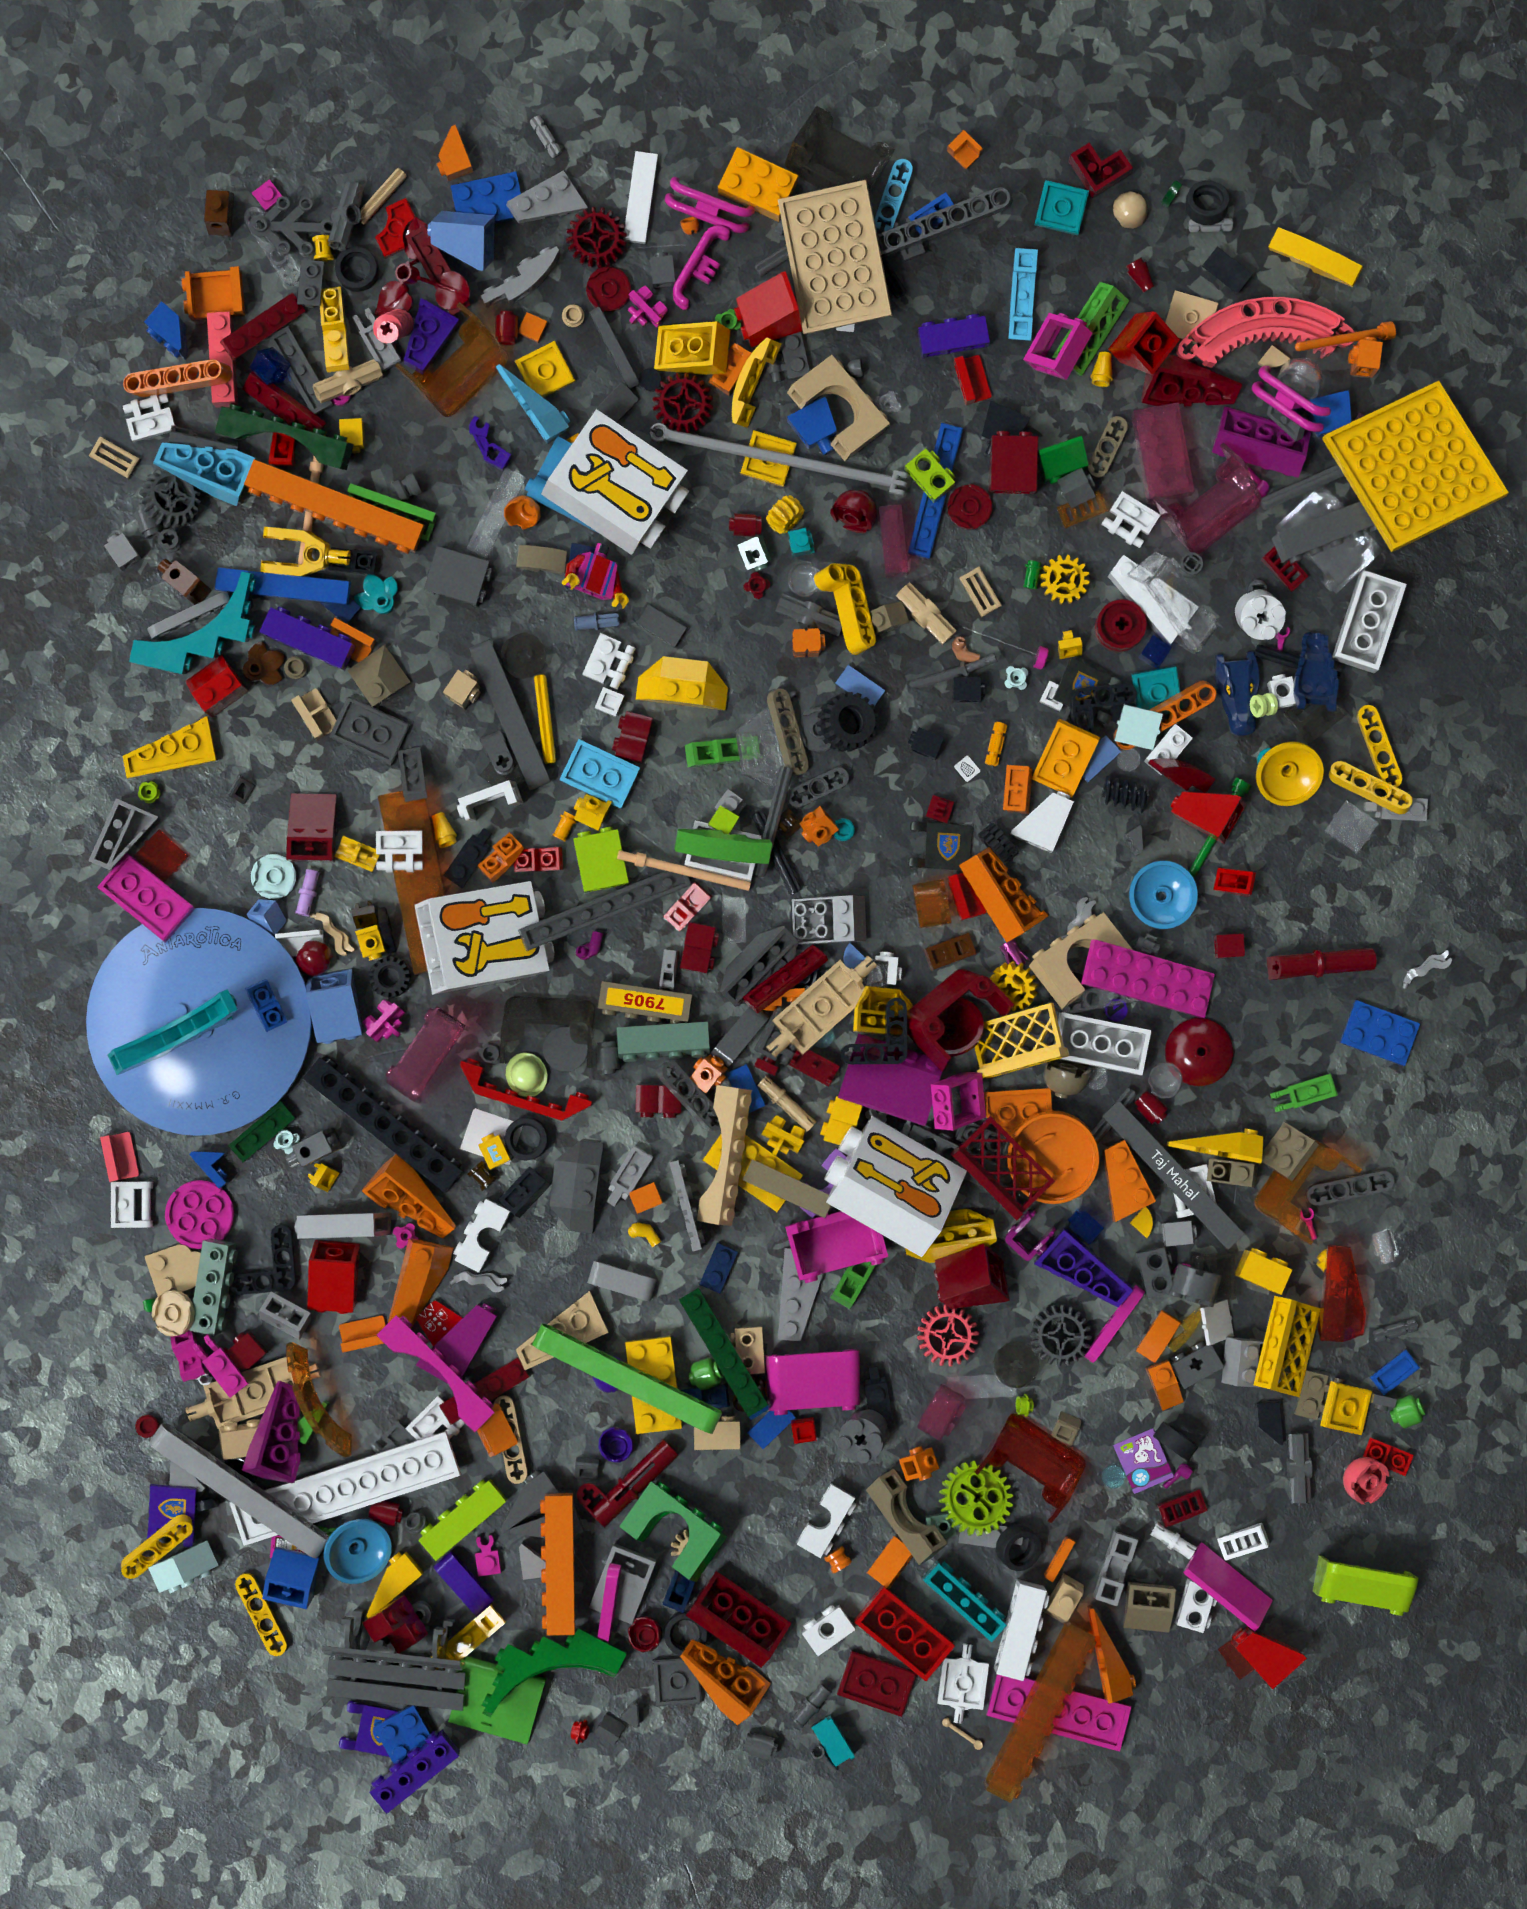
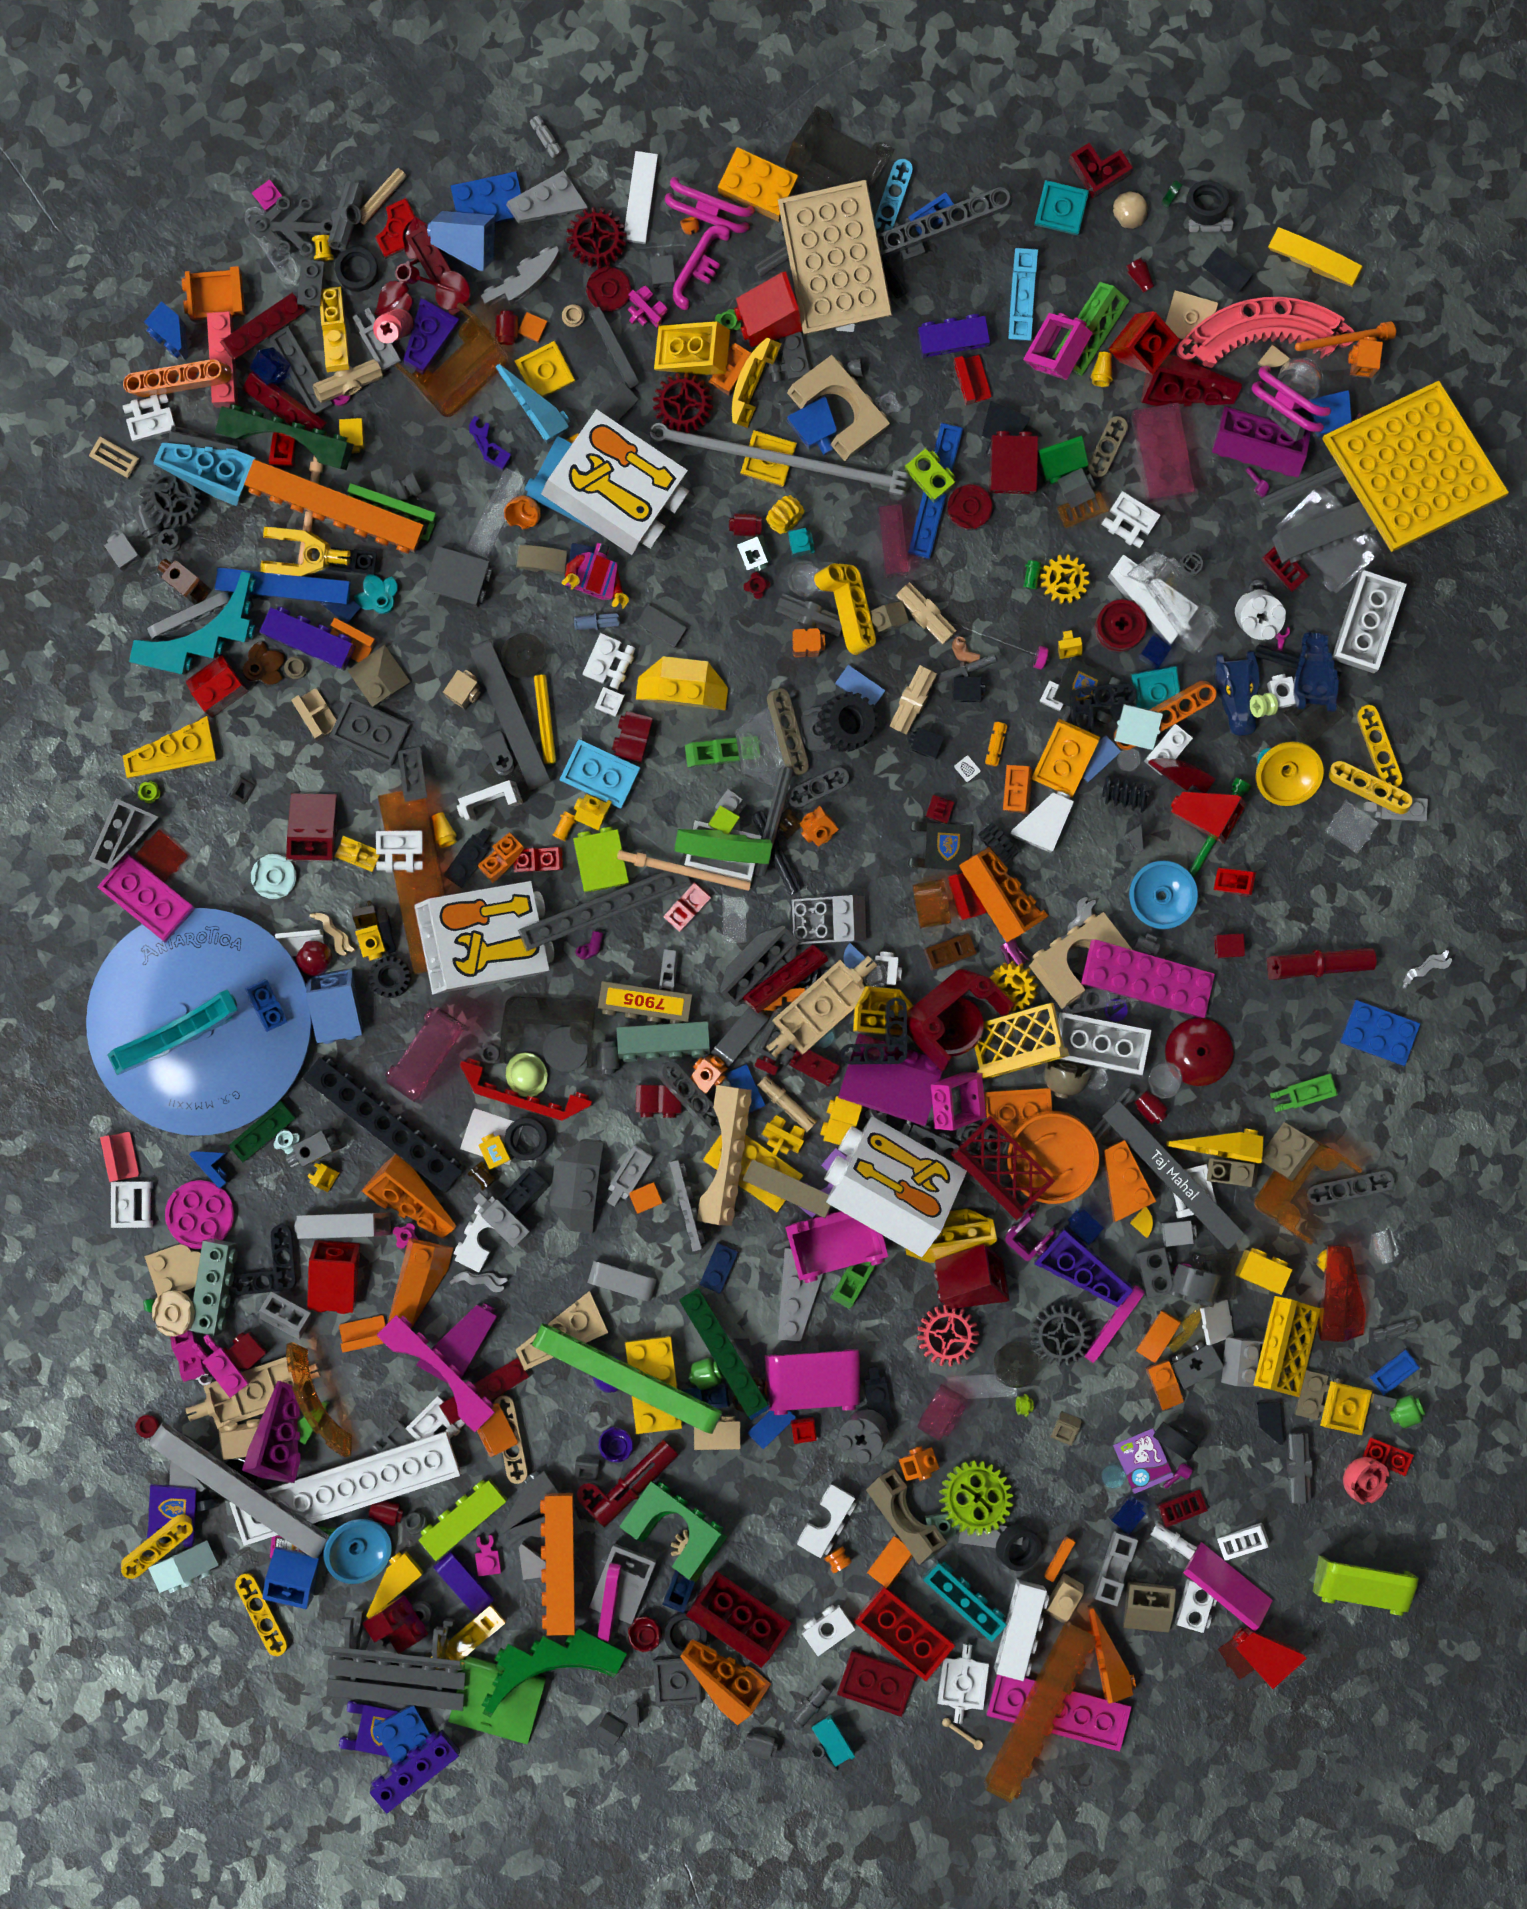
reddish brown torso [204,190,234,236] -> none
medium blue panel [247,899,286,936] -> none
lavender pin [295,869,320,917] -> none
dark pink hips [362,999,405,1043] -> none
red sticker [416,1300,463,1346] -> none
orange slope [437,125,473,181] -> none
red plate [571,1720,589,1744] -> none
yellow arm [628,1222,661,1247] -> none
black tile [639,368,661,392] -> none
dark red brick [680,922,719,974] -> none
tan brick [730,1326,765,1374] -> none
dark red cylinder [830,490,877,533] -> none
teal tile [833,818,854,842] -> none
orange panel [947,130,983,169] -> none
tan tile [959,567,1002,618] -> none
clear red windscreen [975,1413,1086,1523] -> none
light aqua plate [1004,666,1028,690] -> none
clear pink windscreen [1152,443,1261,554] -> none
dark pink hand [1299,1208,1317,1240] -> none
none -> light grey hinge [473,1192,530,1248]
none -> tan piece [890,665,937,735]
none -> clear blue brick [1109,1497,1146,1535]

